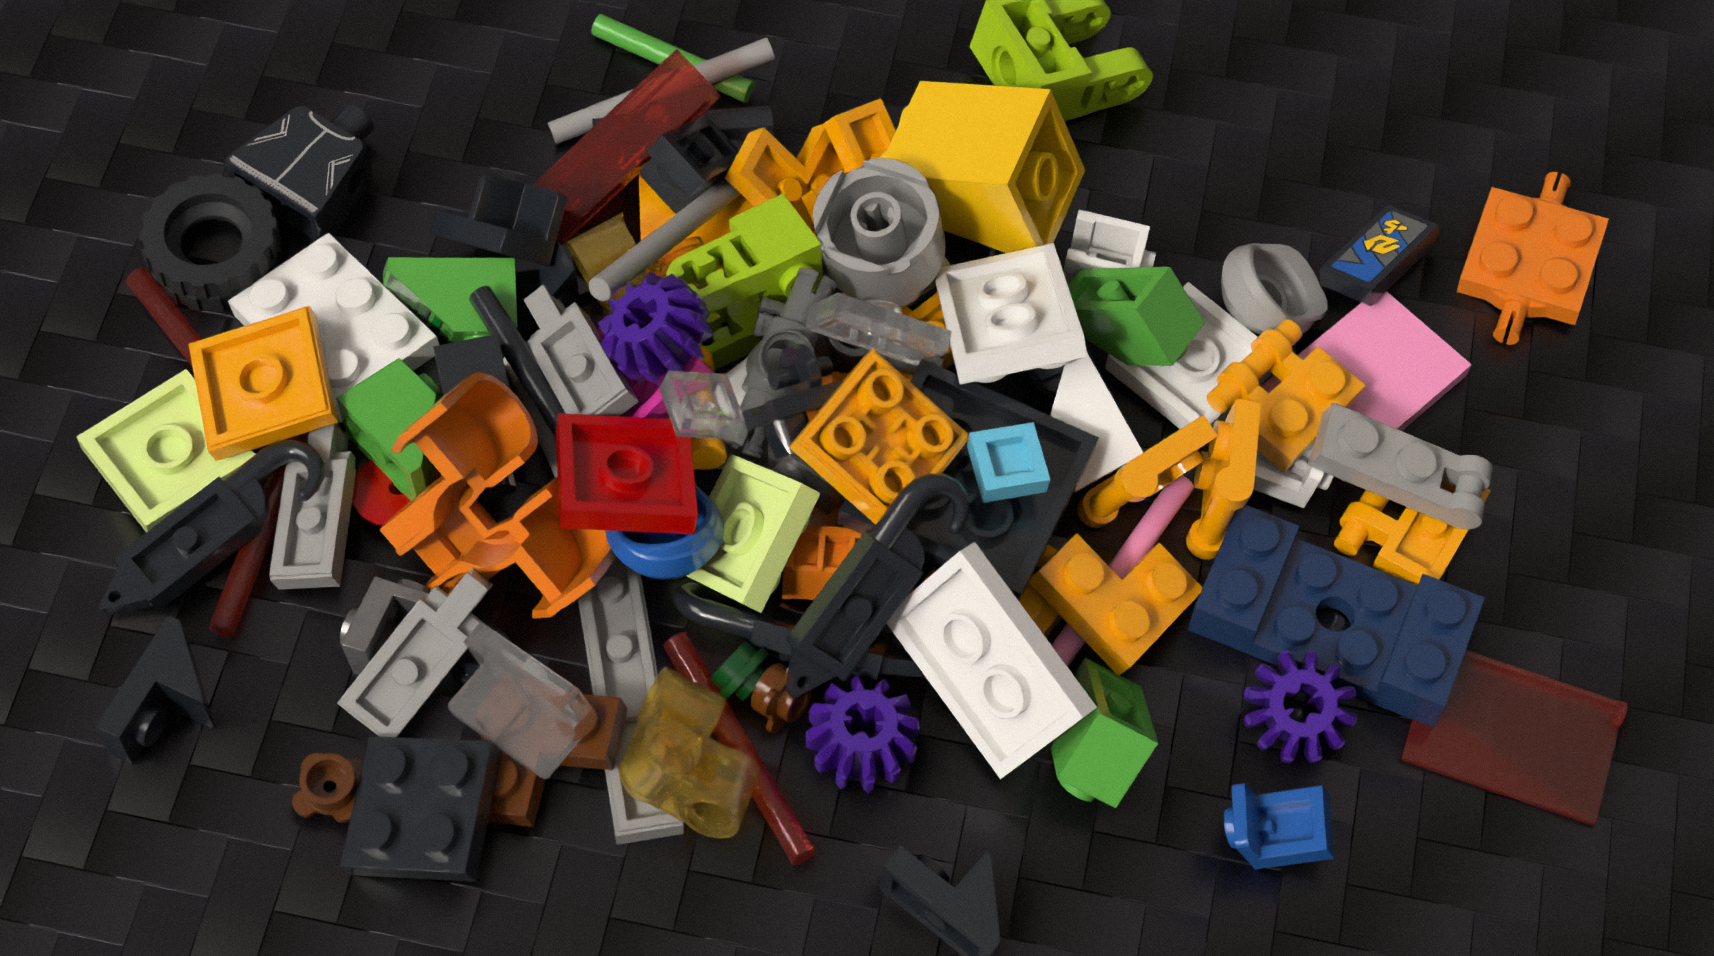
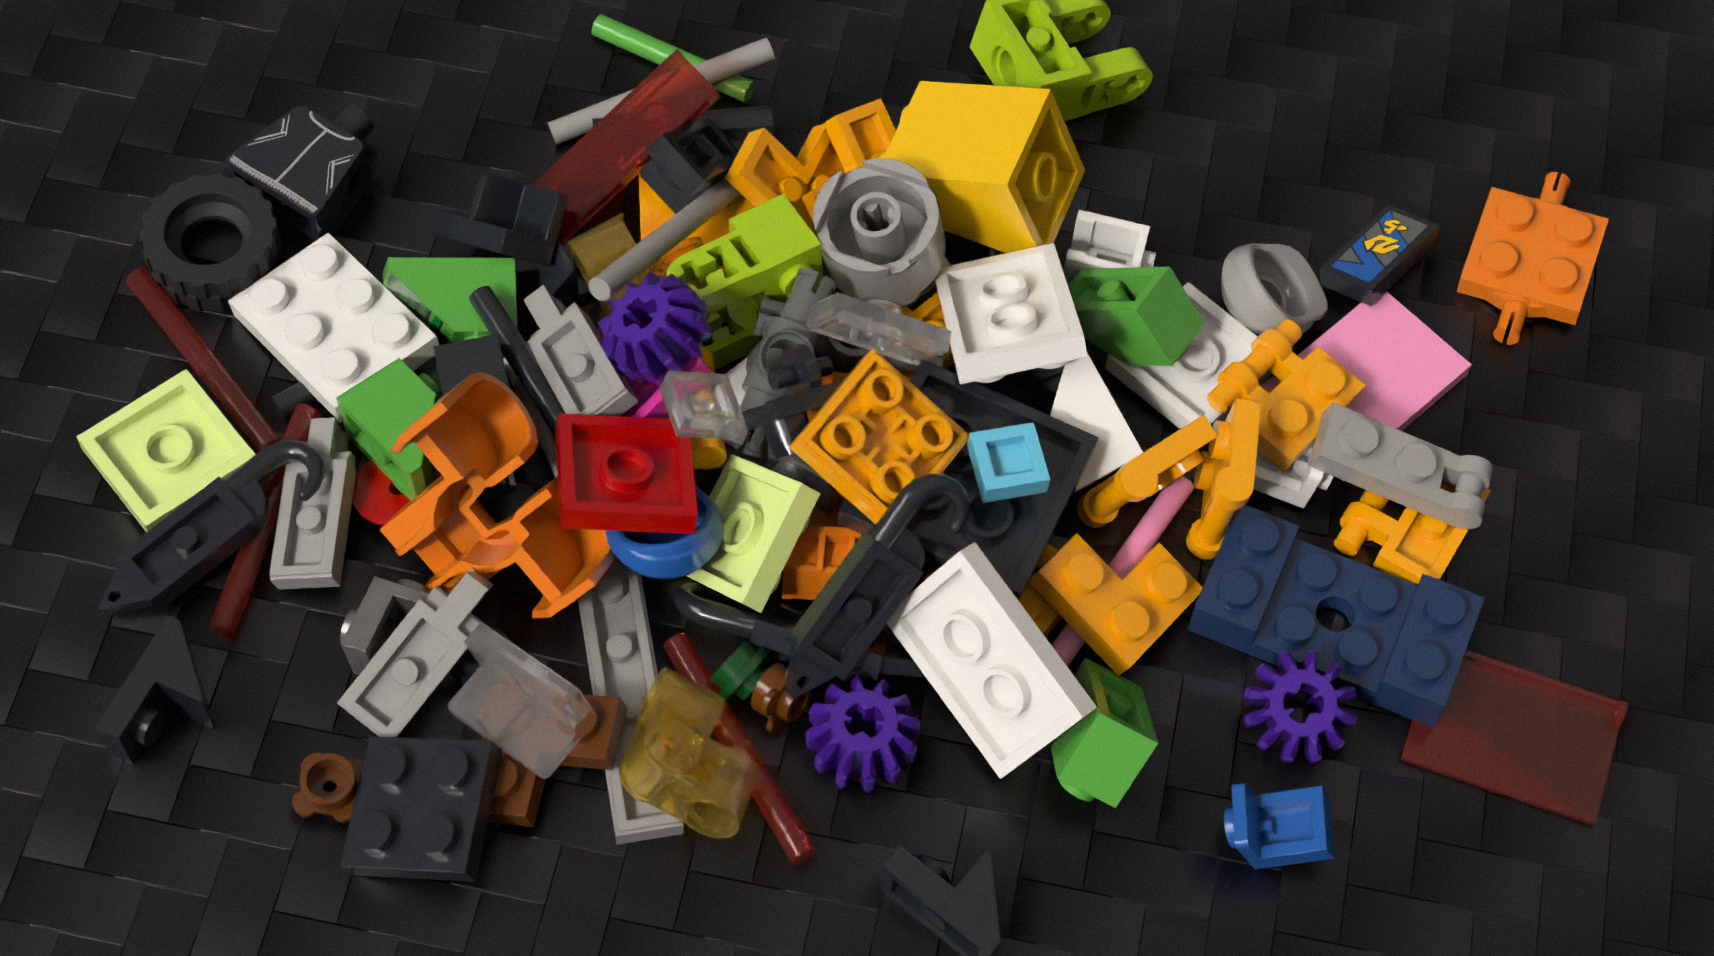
light orange plate [189,306,338,461] -> none

